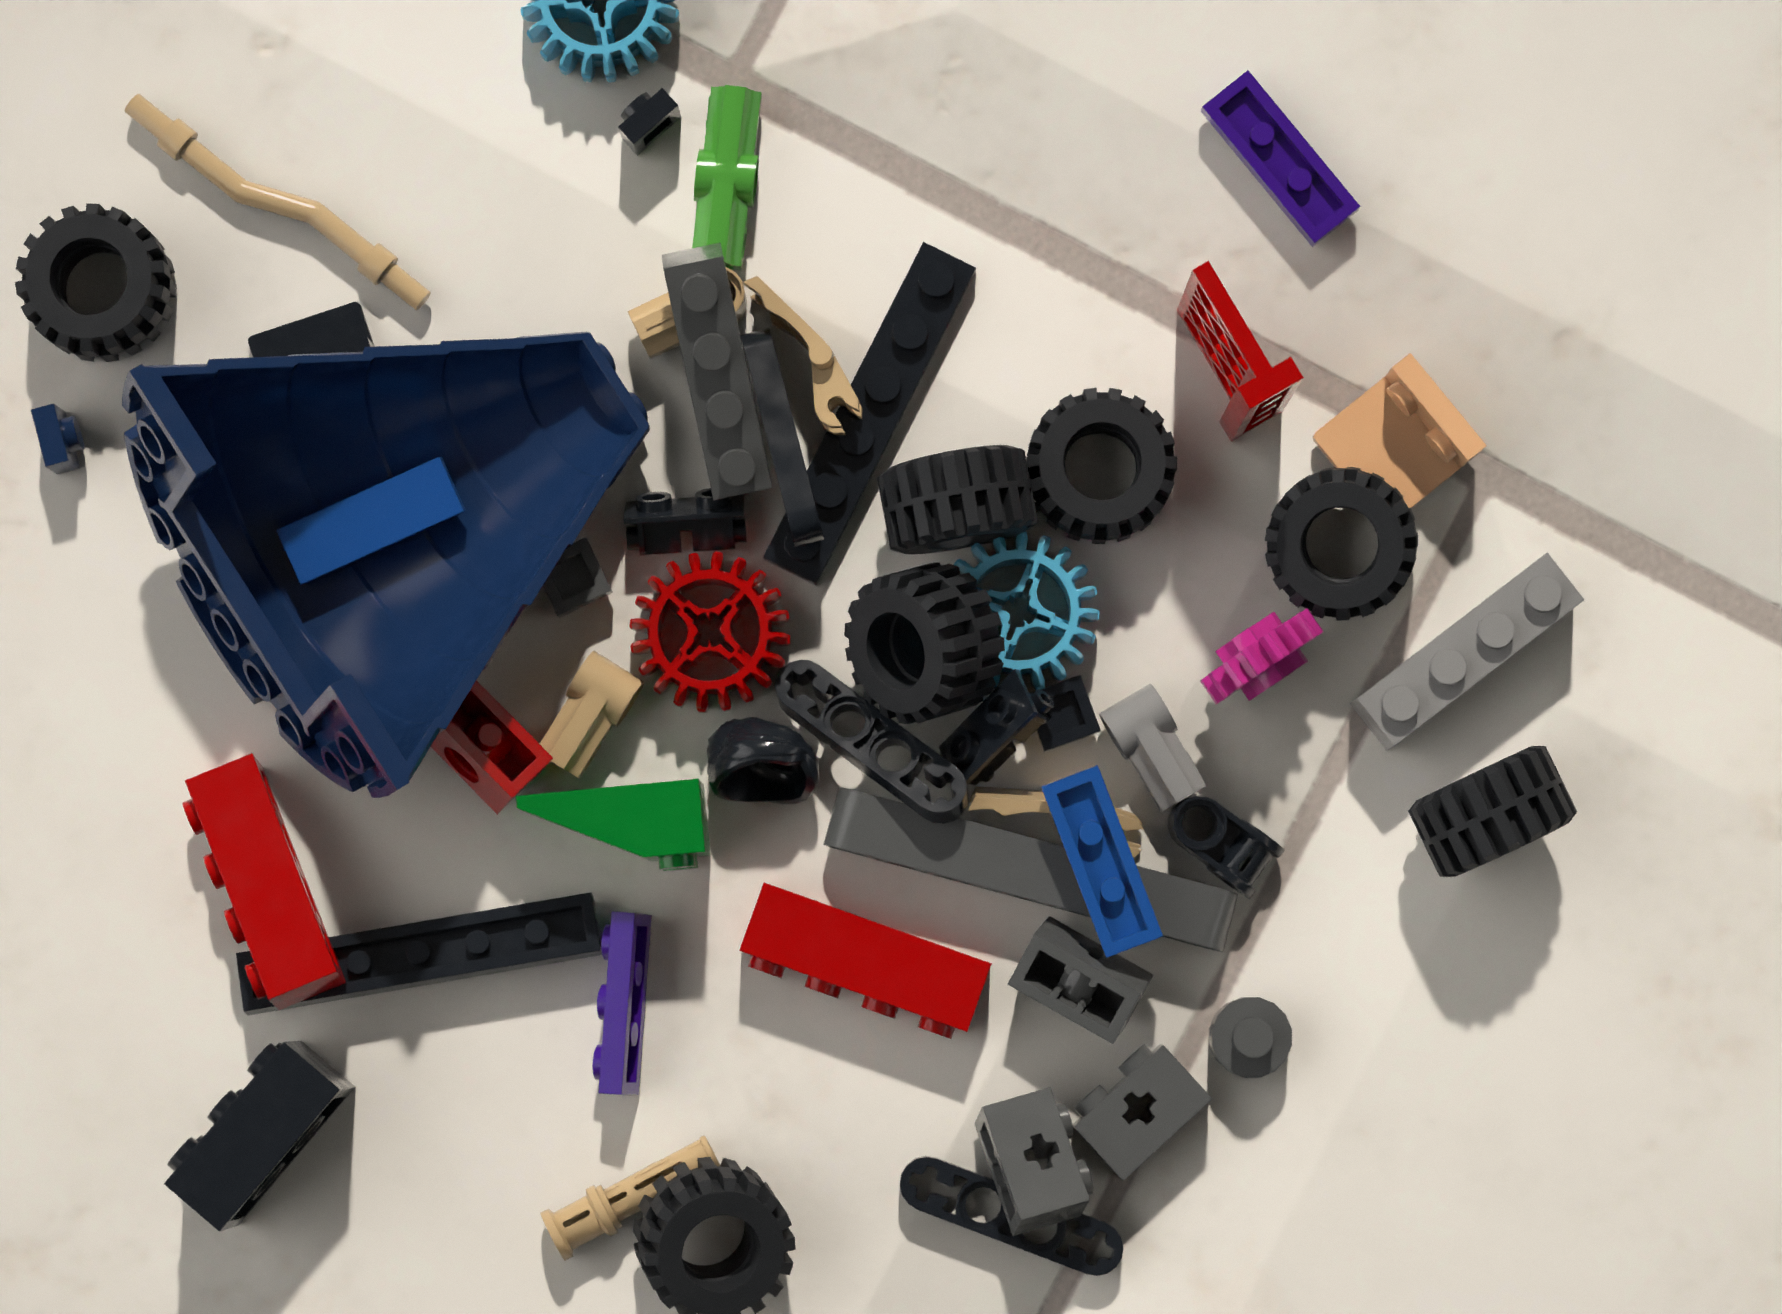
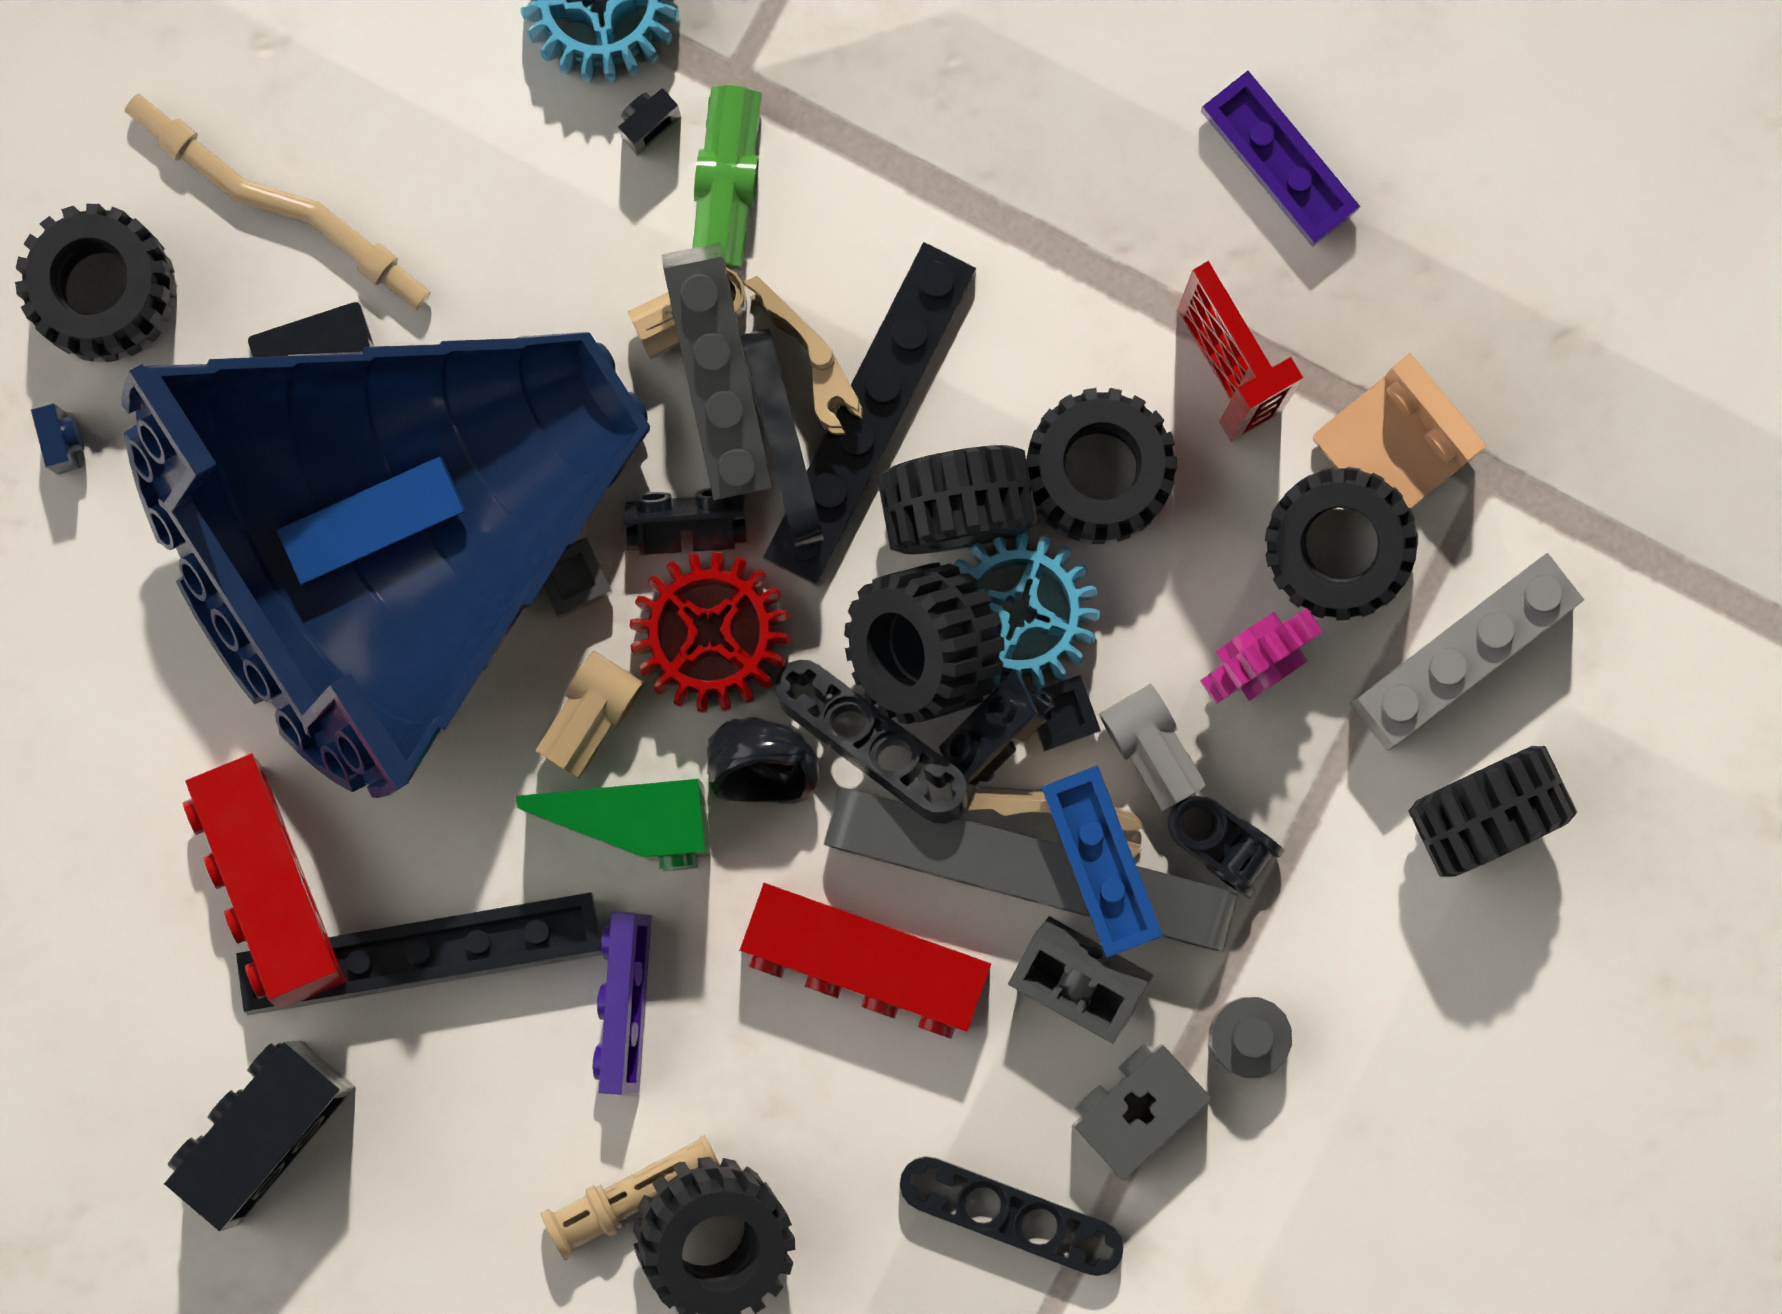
red brick [431,680,553,815] -> none
dark grey brick [975,1087,1093,1236] -> none

